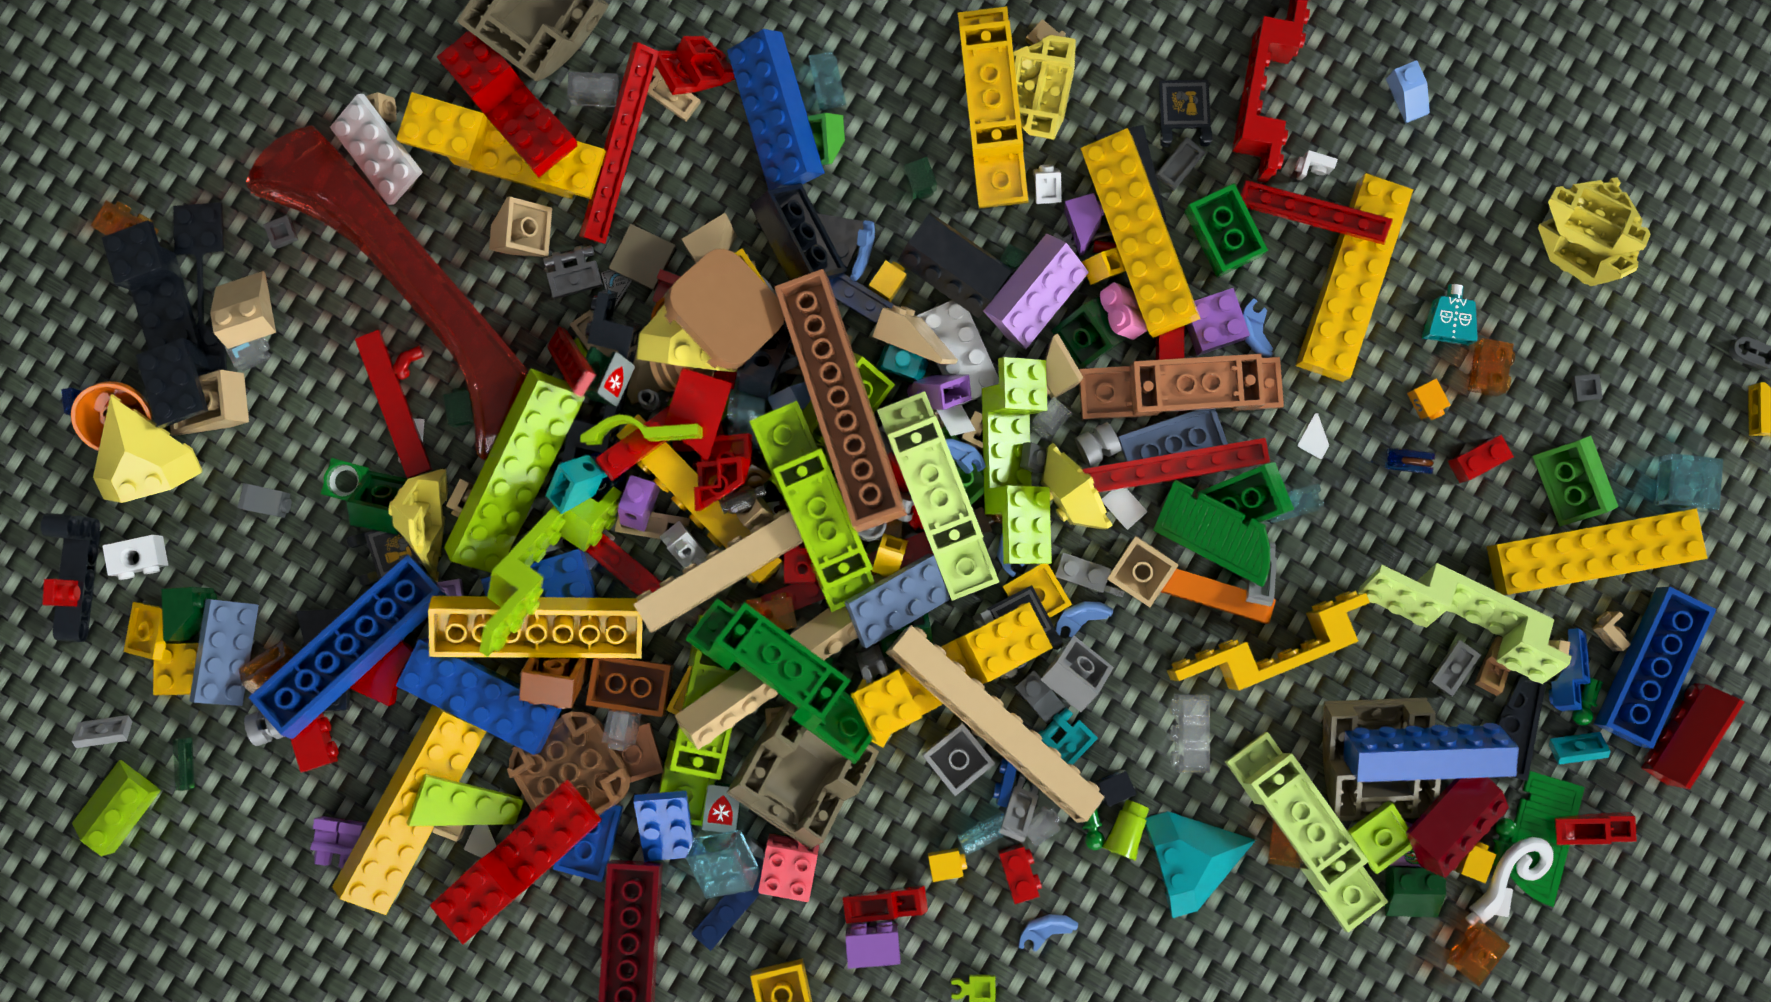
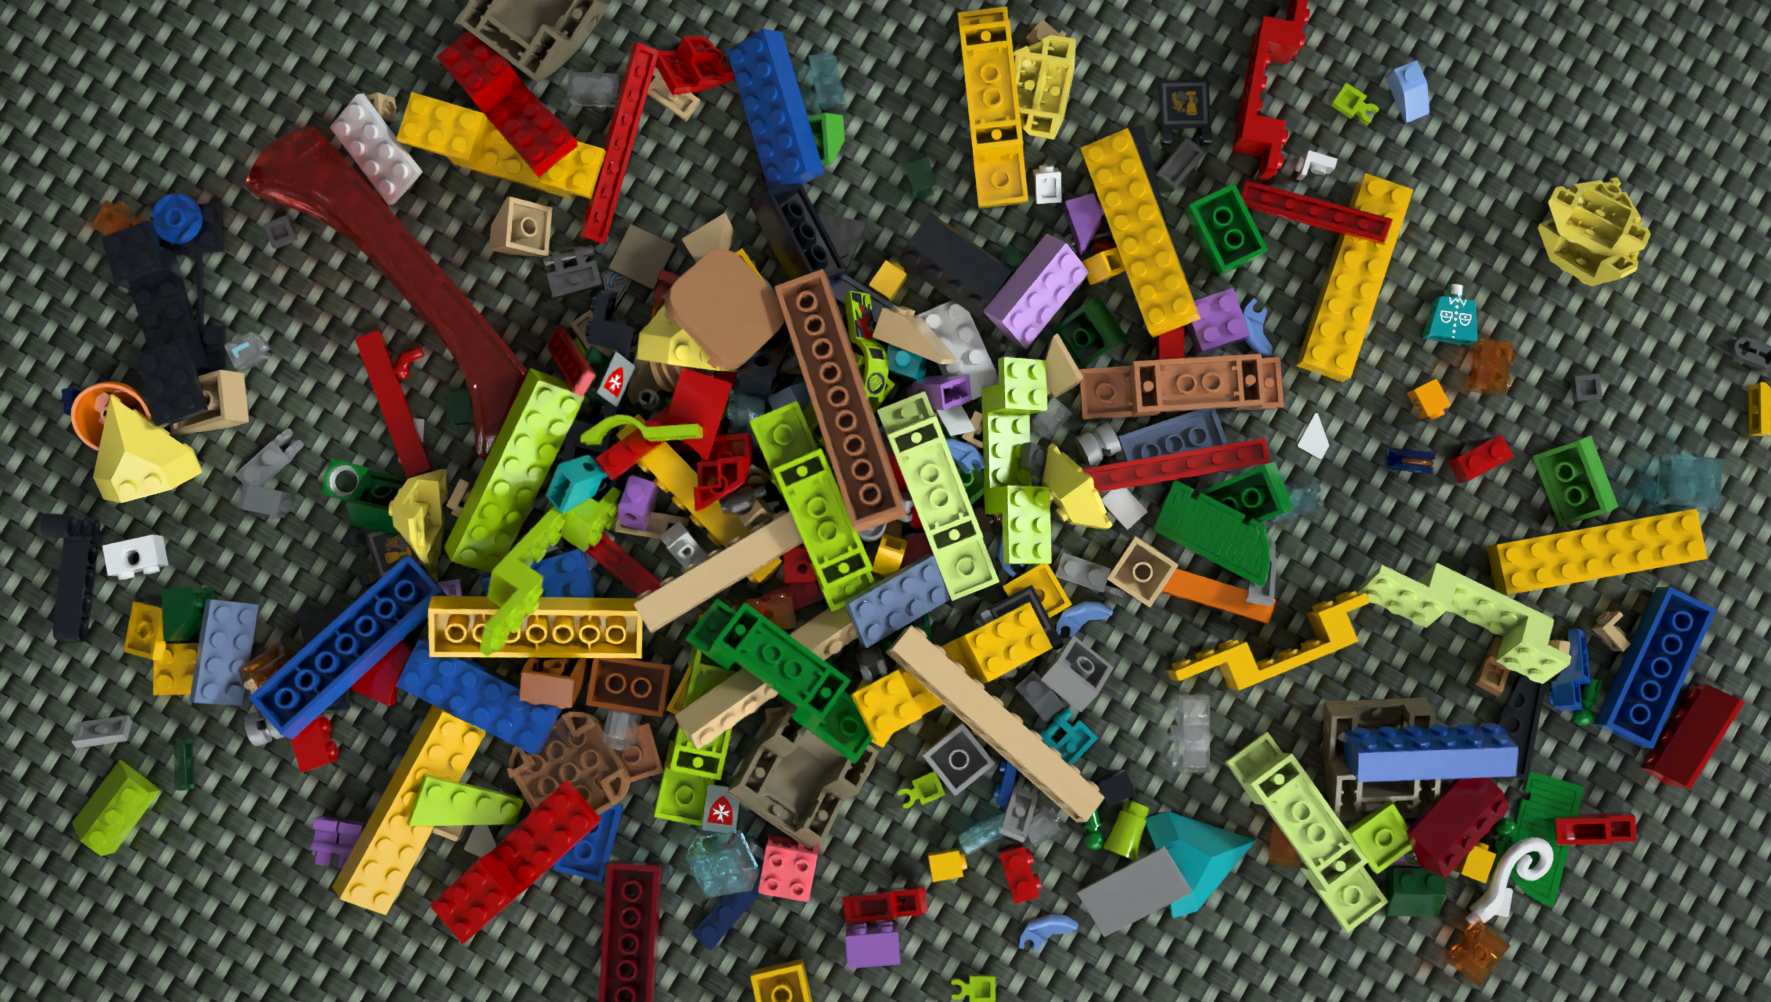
red plate [43,579,81,606] -> none
tan slope [210,271,276,349] -> none
plate [634,791,696,861] -> none
medium blue piece [850,220,875,281] -> none
bright pink brick [1100,282,1147,340] -> none
light grey plate [1428,640,1481,697] -> none
teal plate [1549,732,1611,765] -> none
none -> blue tile [151,193,203,244]
none -> light grey hinge [235,428,304,487]
none -> lime piece [844,291,888,404]
none -> lime plate [897,771,946,808]
none -> light grey tile [1077,846,1192,937]
none -> lime plate [1330,83,1379,125]

